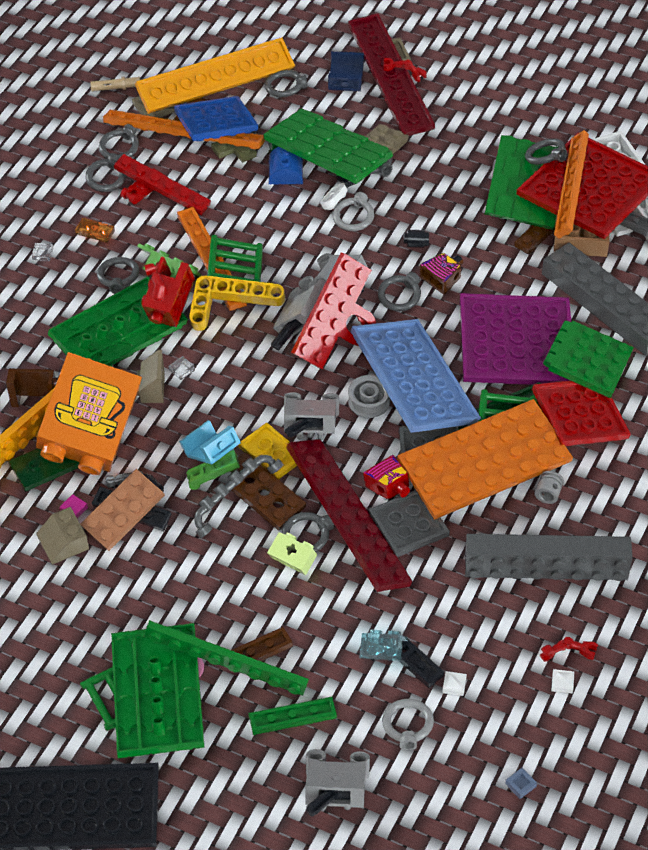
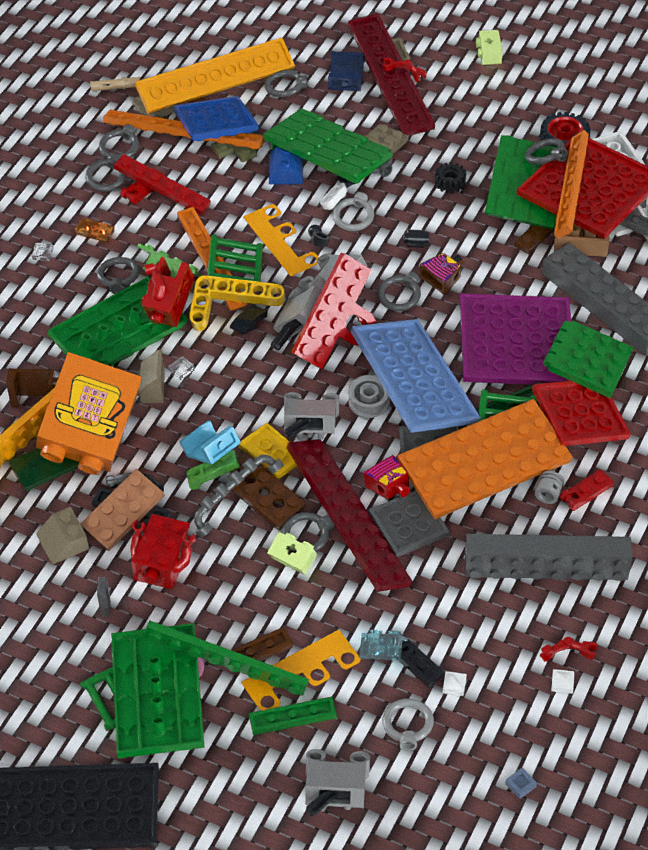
dark pink tile [59,494,88,519] -> none
none -> flat silver tile [97,577,111,617]
none -> red torso [130,514,196,590]
none -> black slope [230,305,268,334]
none -> light orange piece [241,630,361,711]
none -> light orange piece [243,204,319,276]
none -> black plate [308,224,330,248]
none -> black tyre [435,162,466,194]
none -> yellowish green brick [476,30,502,65]
none -> wheel [540,112,591,147]
none -> red plate [559,469,614,511]

